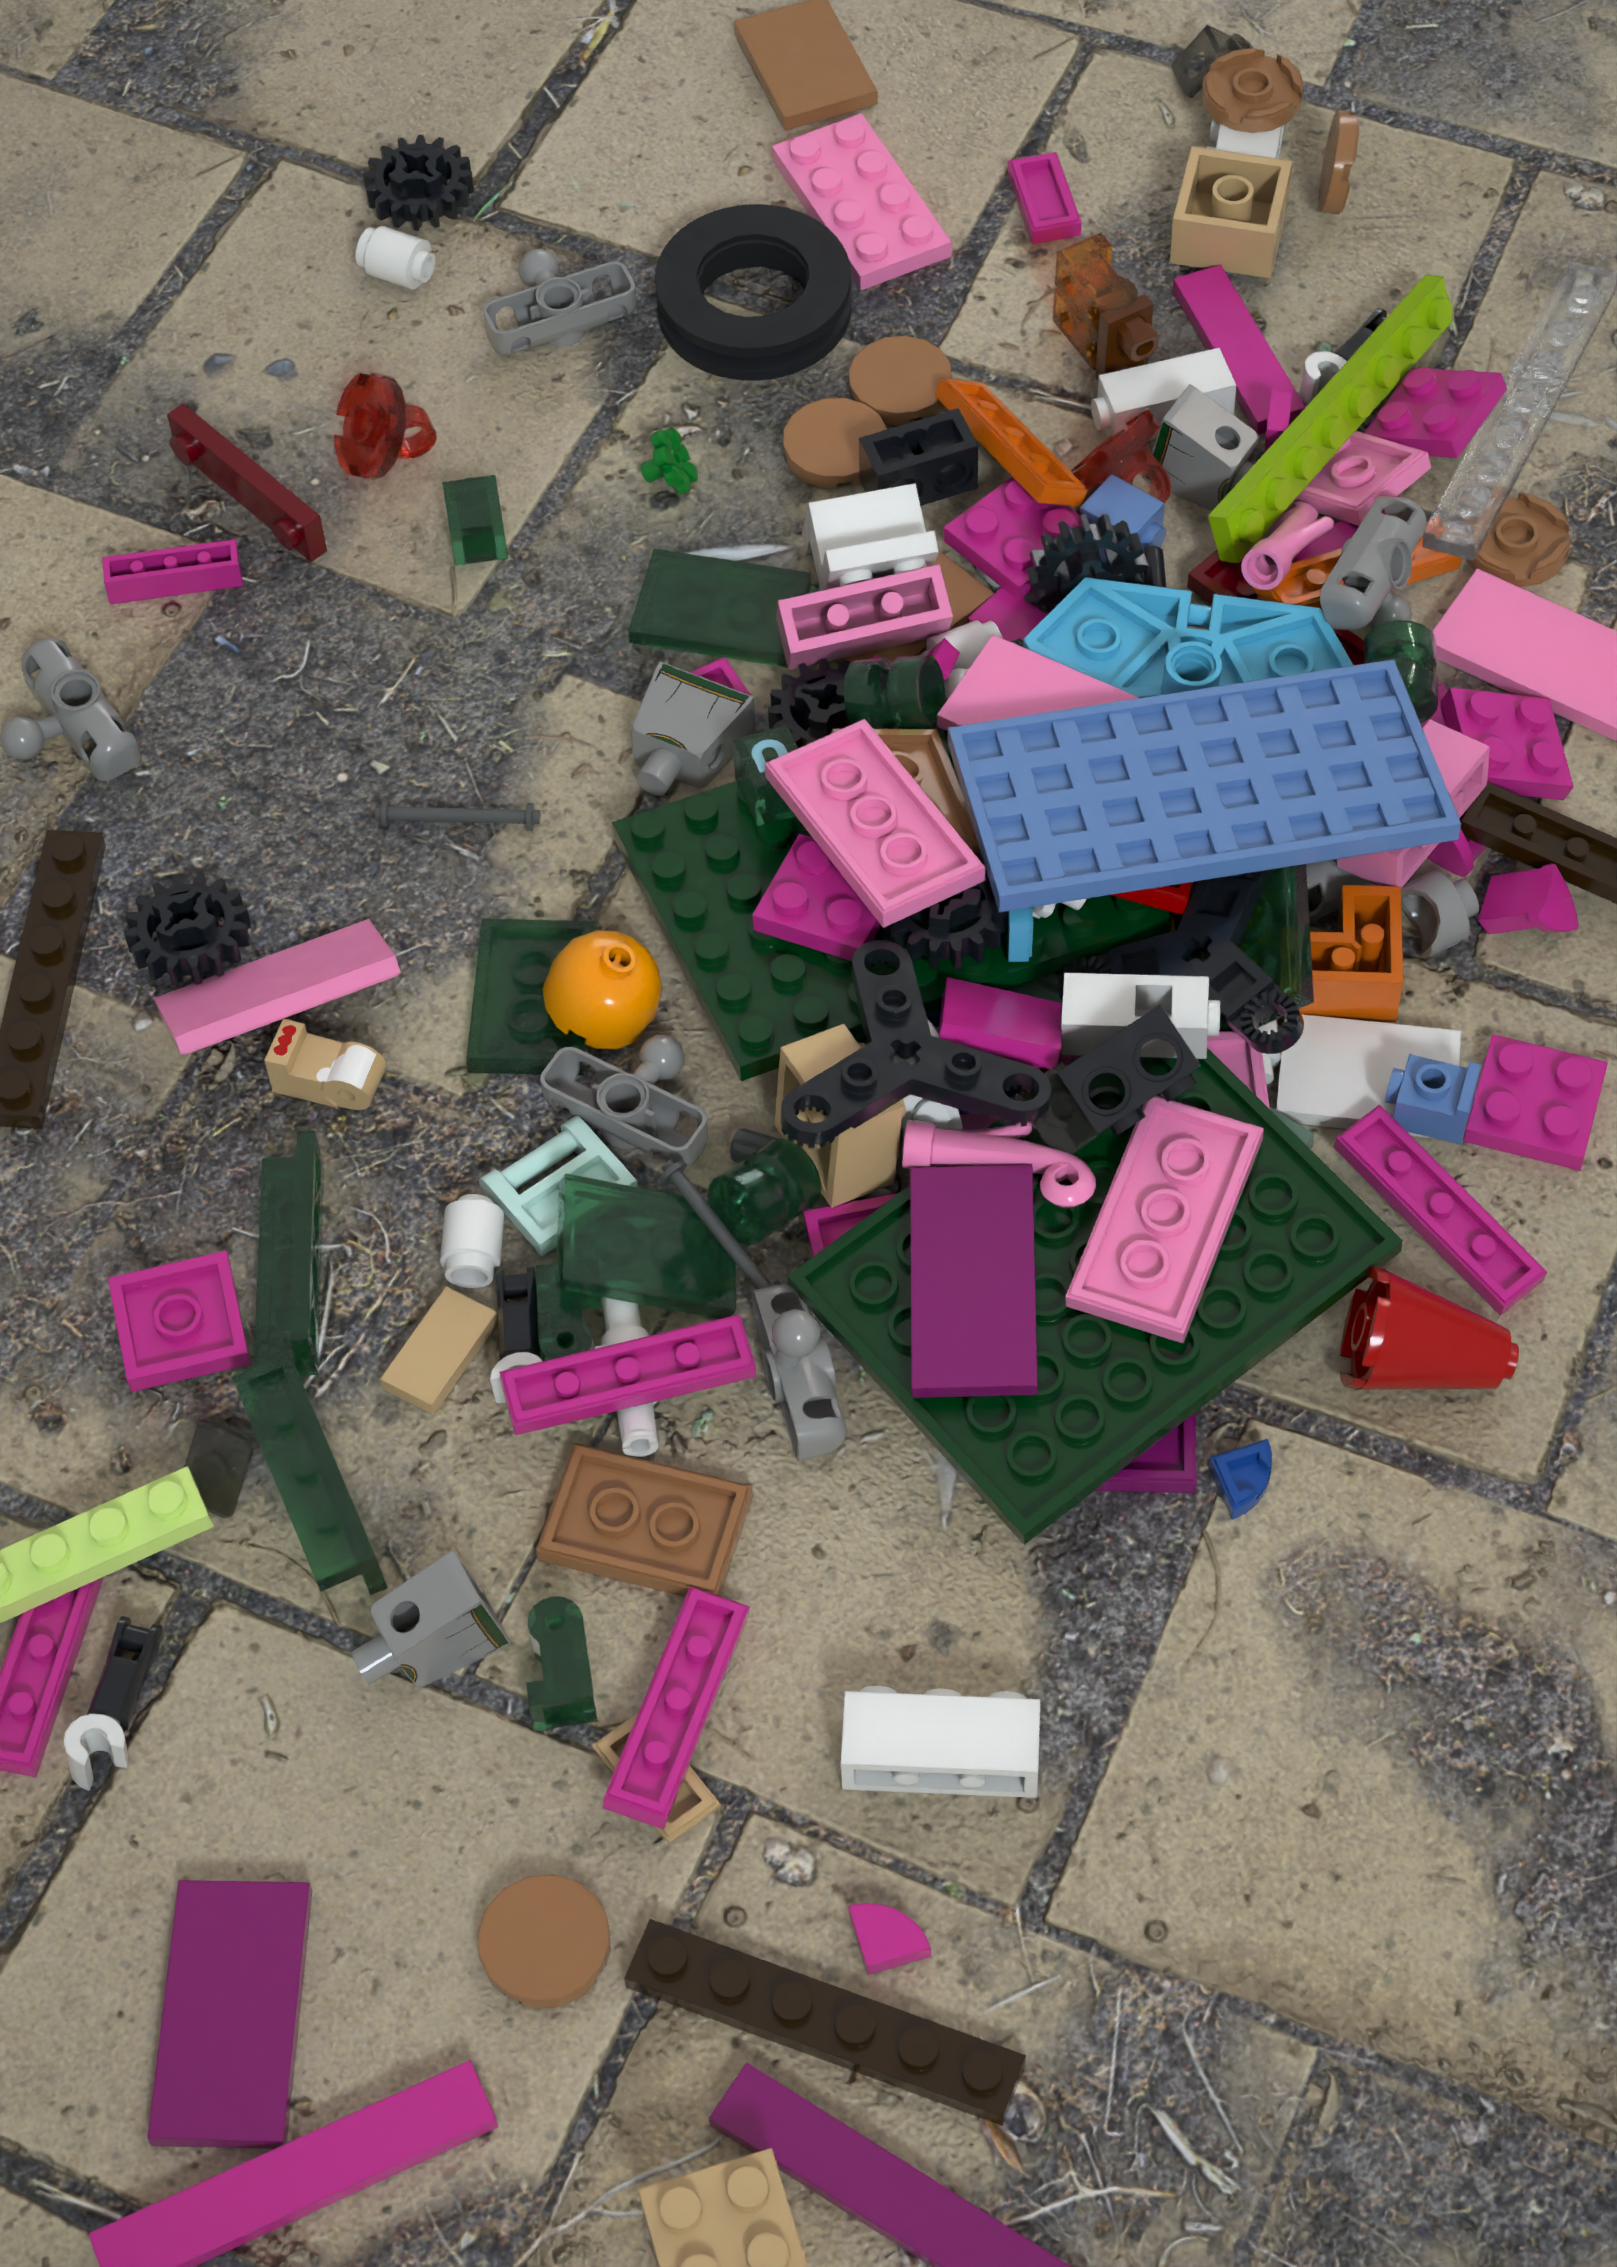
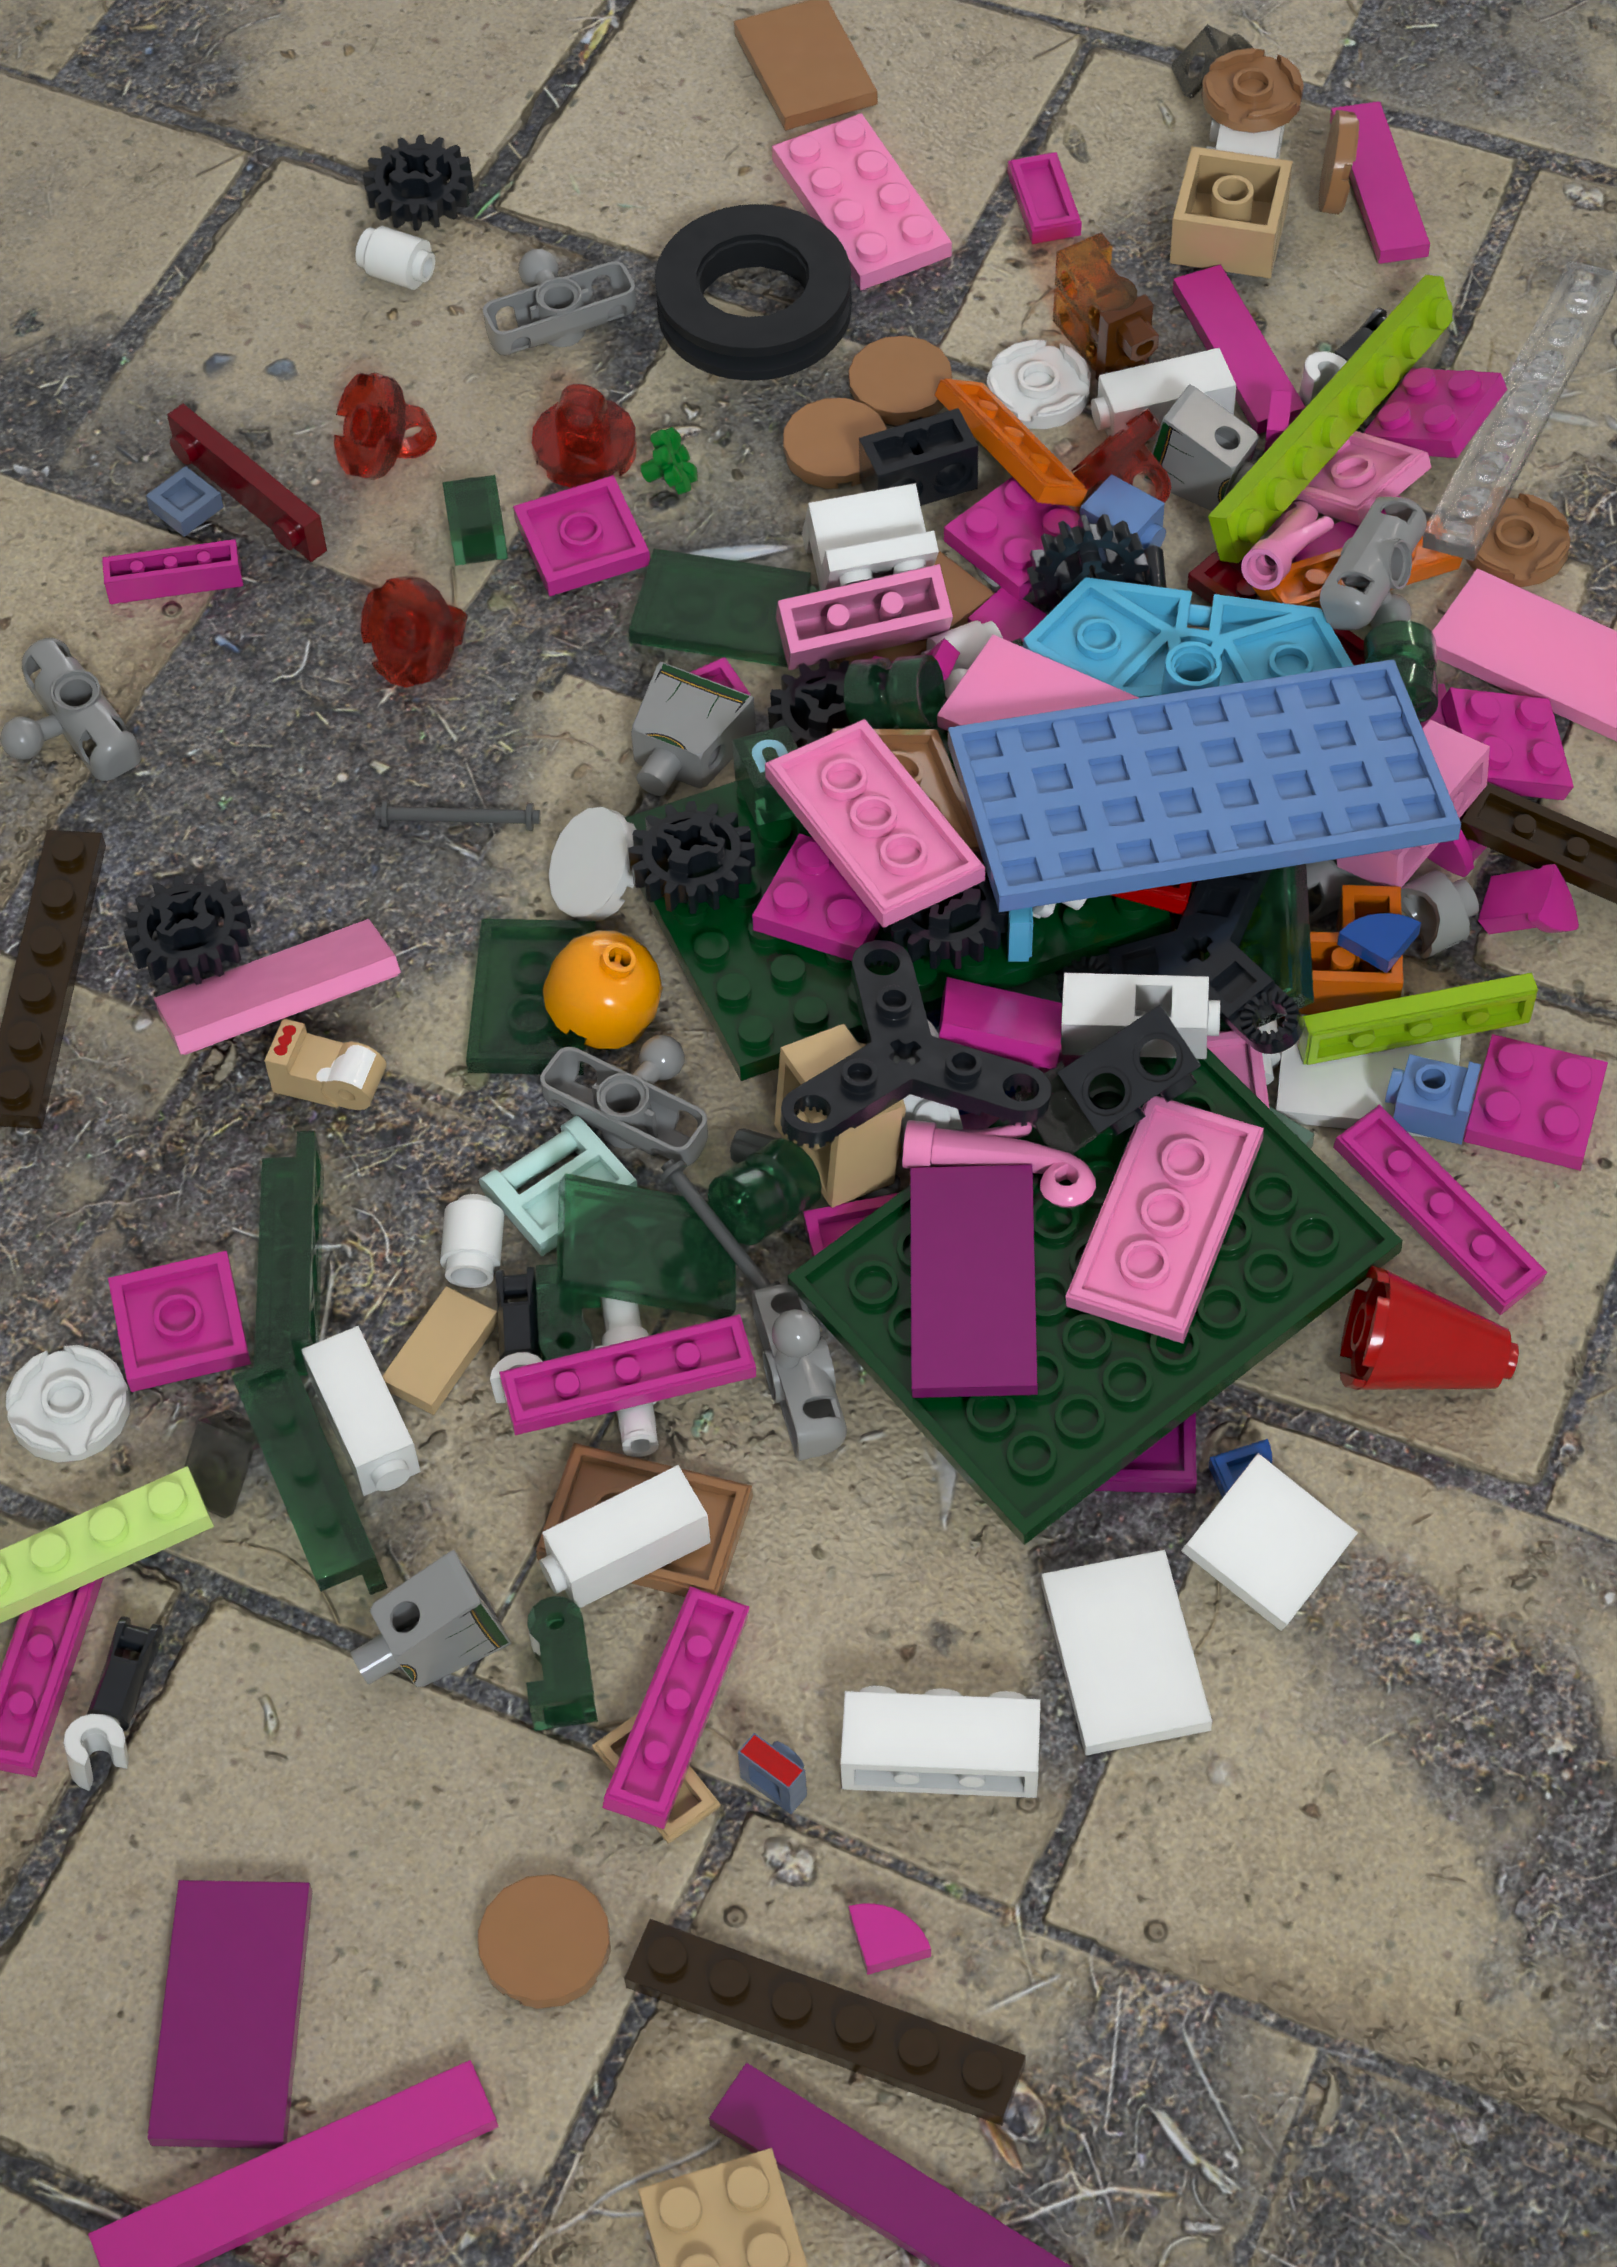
none -> white tile [6,1345,130,1463]
none -> sand blue plate [146,466,224,537]
none -> white brick [301,1326,421,1496]
none -> clear red tile [361,575,468,688]
none -> dark pink plate [513,475,651,597]
none -> clear red tile [532,384,637,488]
none -> white brick [539,1465,711,1610]
none -> white tile [549,807,637,922]
none -> black gear [628,801,756,914]
none -> sand blue plate [738,1733,807,1814]
none -> white tile [987,339,1091,430]
none -> white tile [1041,1550,1212,1756]
none -> white tile [1181,1453,1358,1631]
none -> lime tile [1298,972,1538,1065]
none -> dark pink tile [1330,101,1430,264]
none -> blue tile [1337,913,1421,973]

